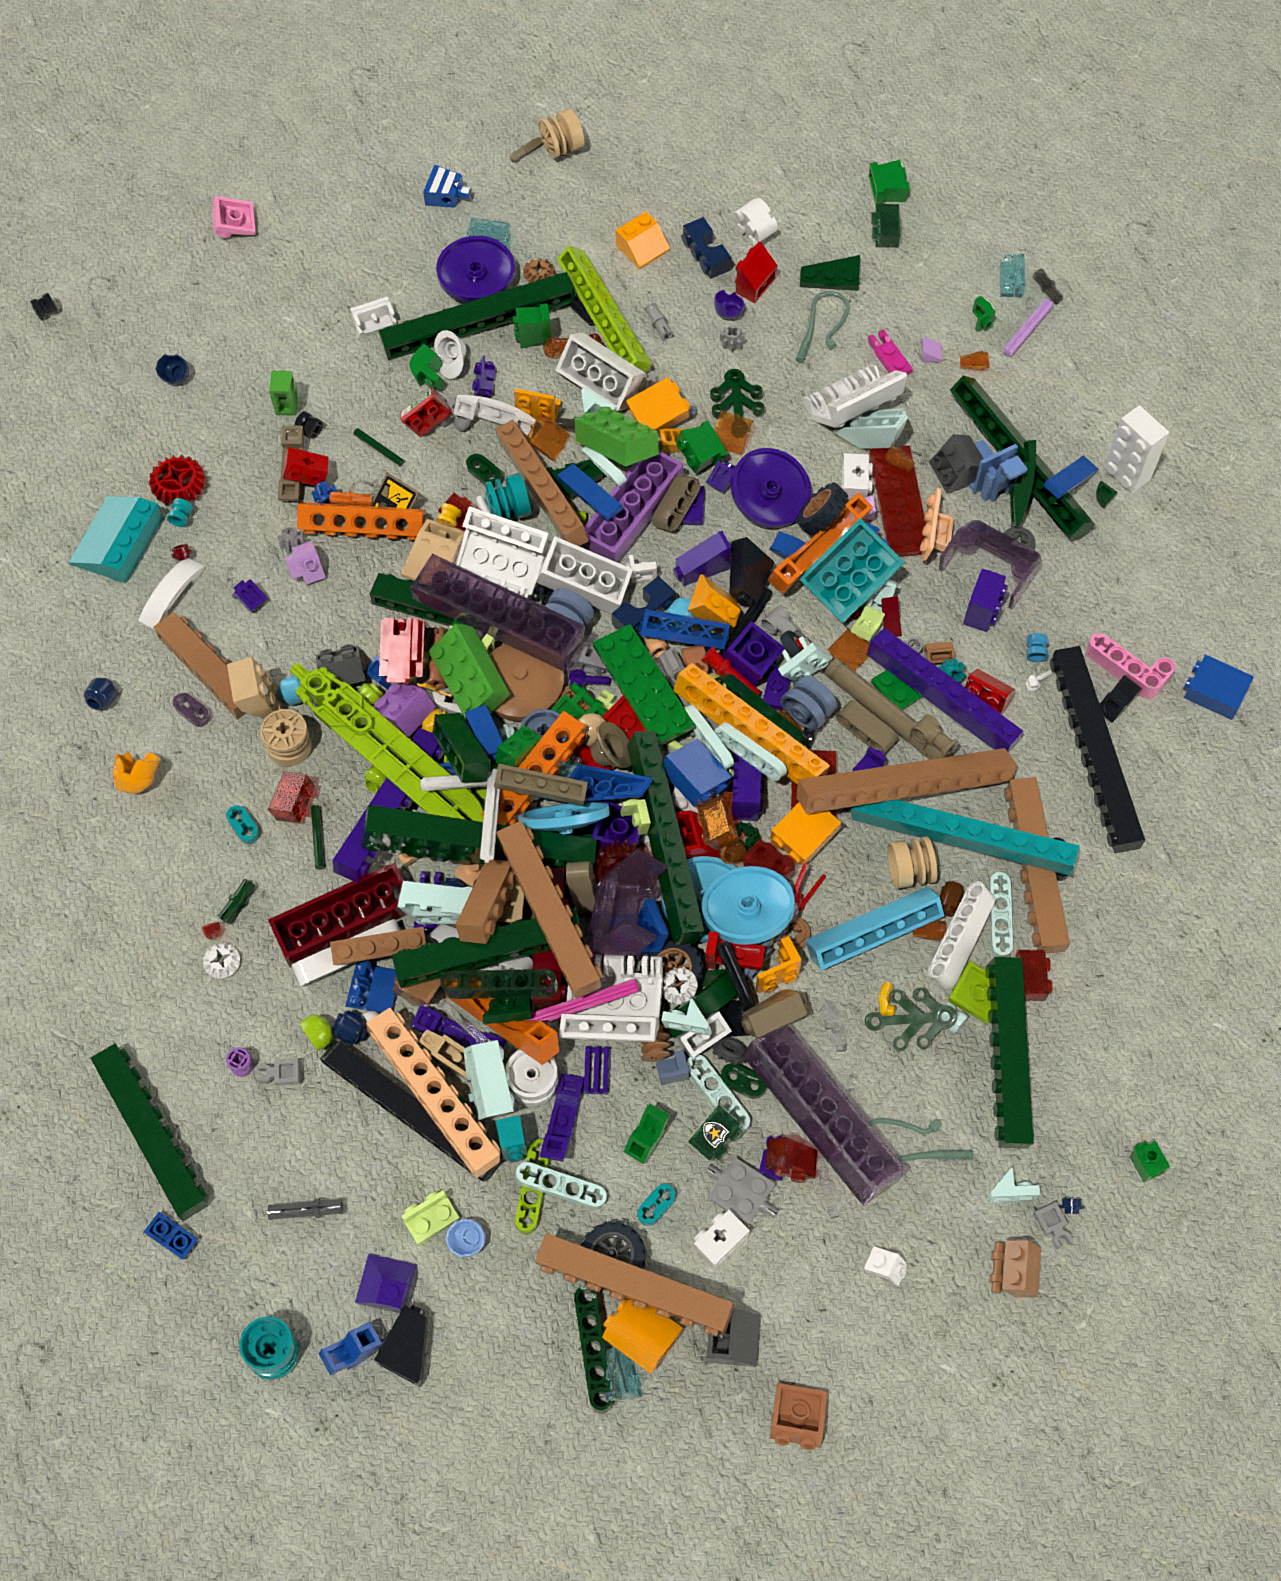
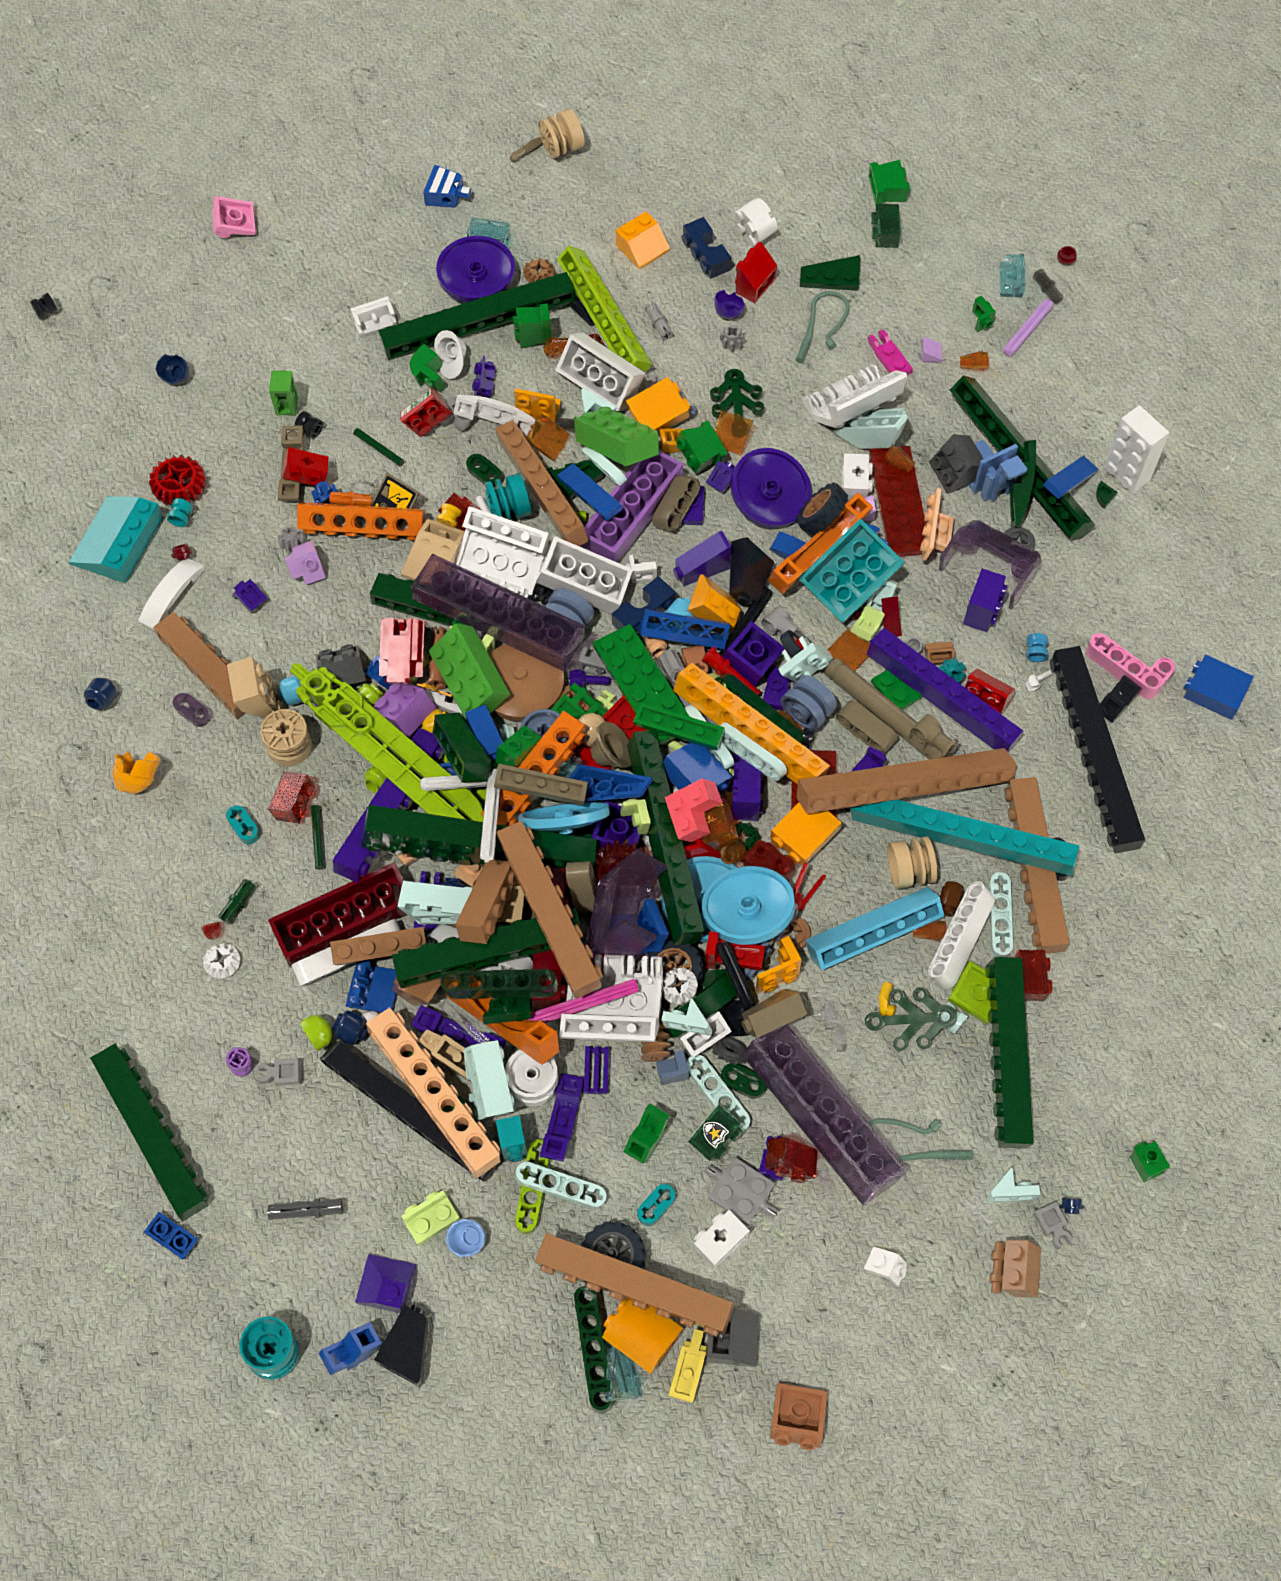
none -> green plate [633,702,725,750]
none -> coral brick [665,778,722,842]
none -> light yellow hinge [668,1329,707,1404]
none -> dark red plate [1057,246,1077,264]

